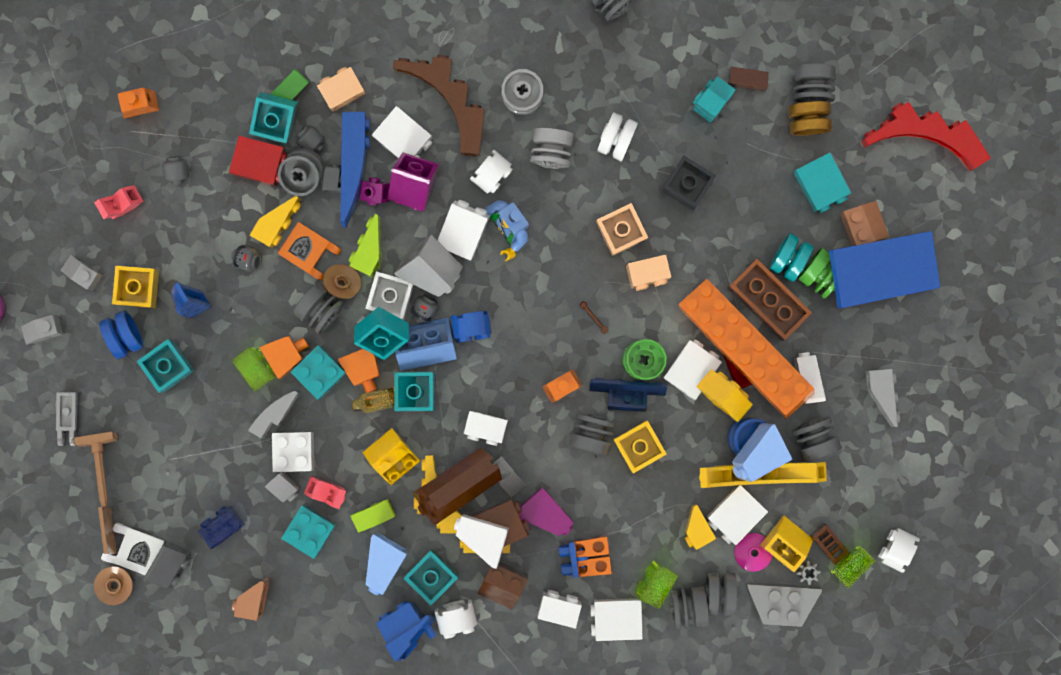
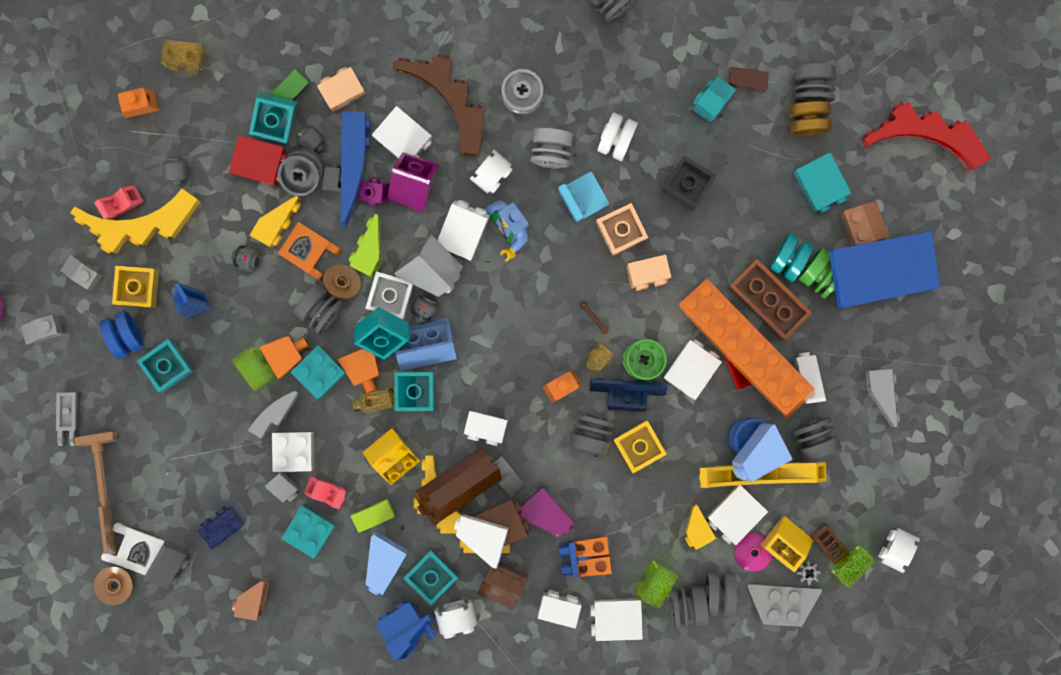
blue brick [450,311,492,343] -> none
yellow brick [696,369,753,422] -> none
none -> yellow arch [70,189,201,254]
none -> clear yellow brick [161,40,205,72]
none -> medium azure bracket [558,172,609,223]
none -> clear yellow brick [585,343,614,372]

